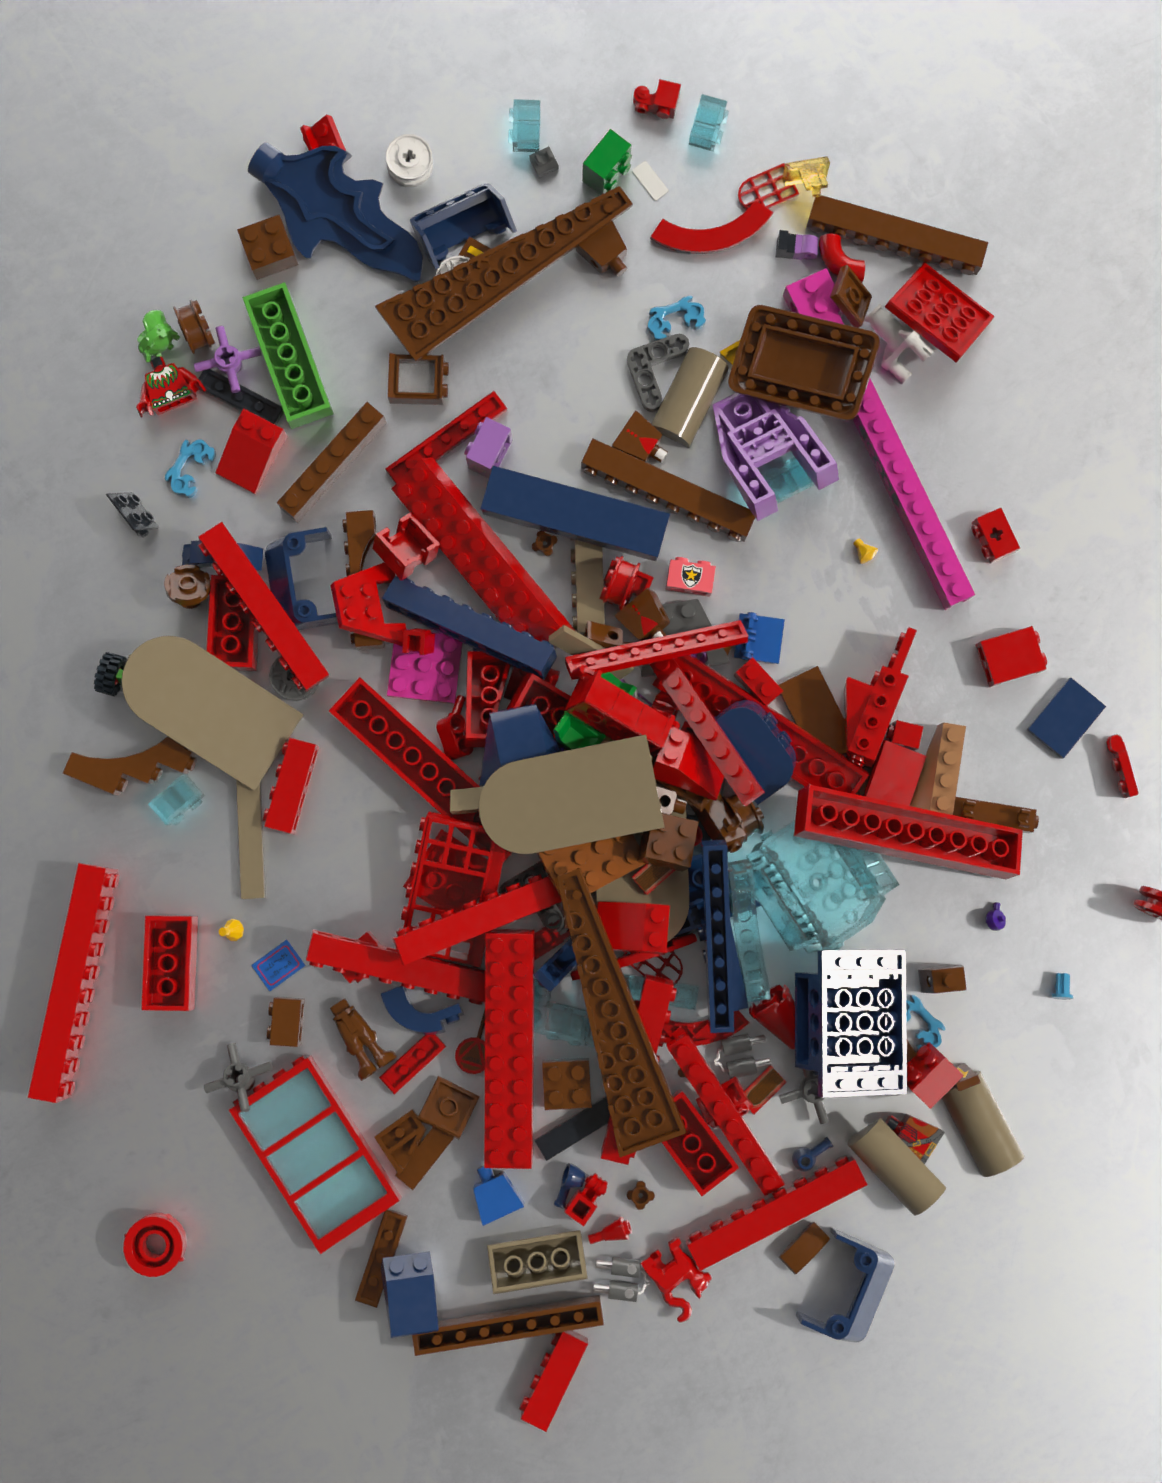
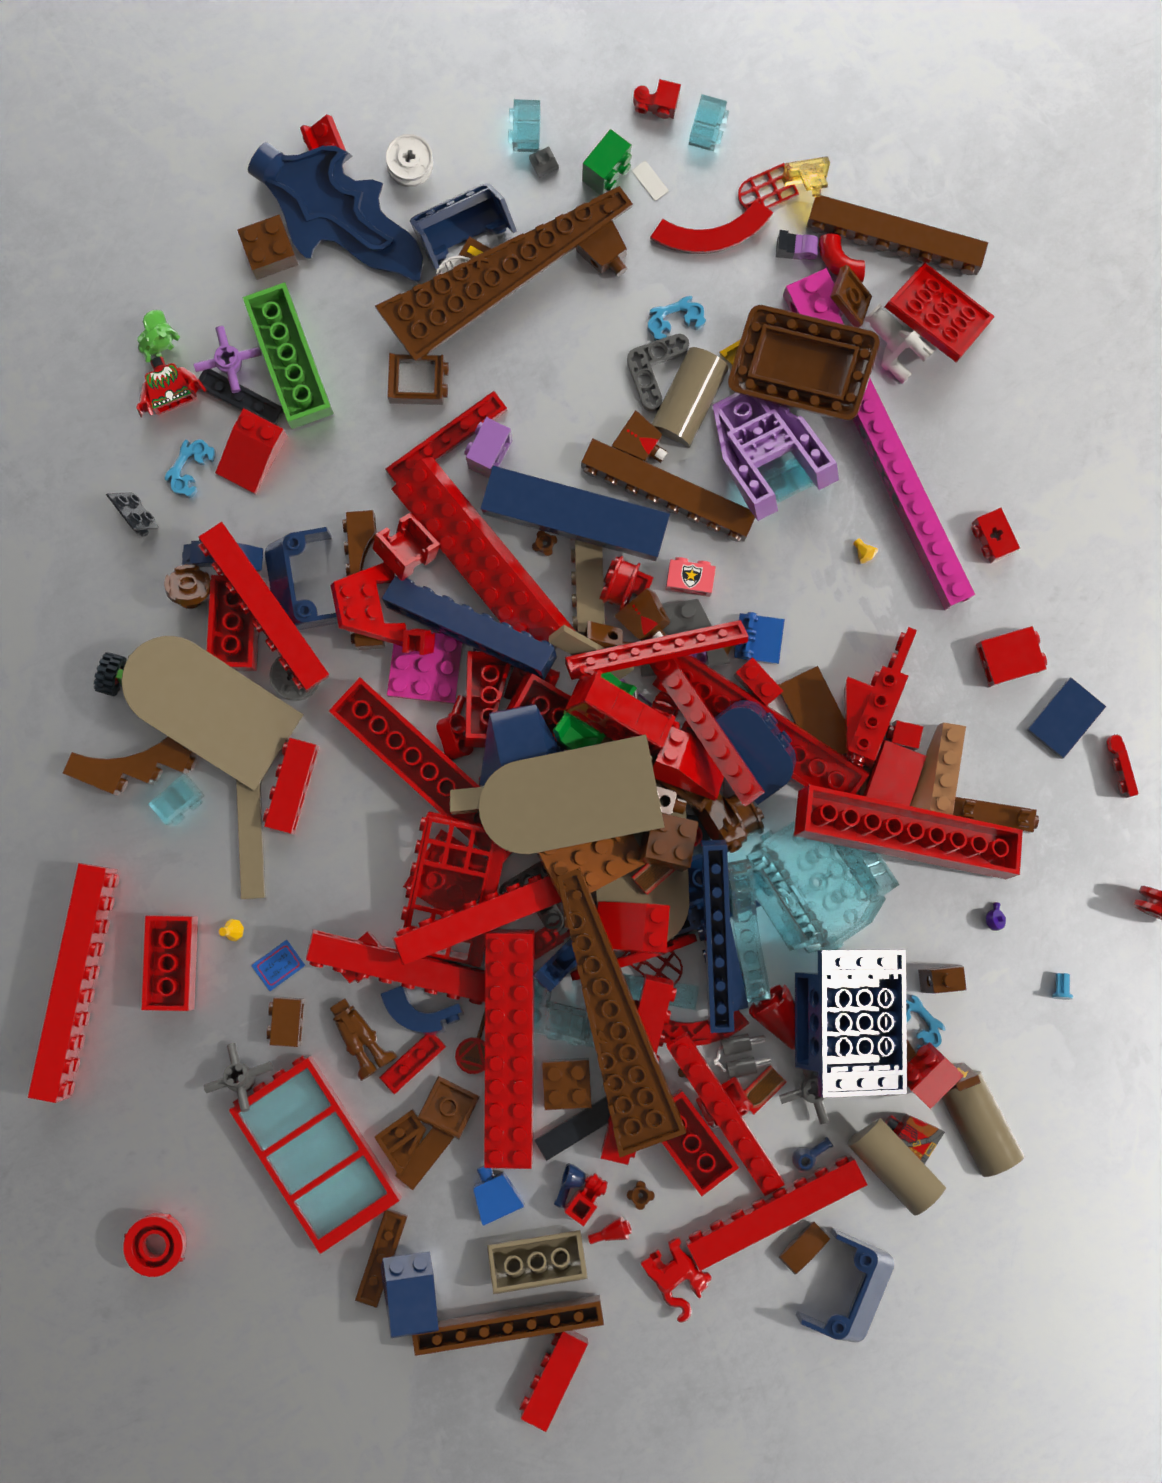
reddish brown wheel [173,300,215,354] -> none
reddish brown brick [276,402,387,523] -> none
dark grey piece [593,1257,651,1302] -> none

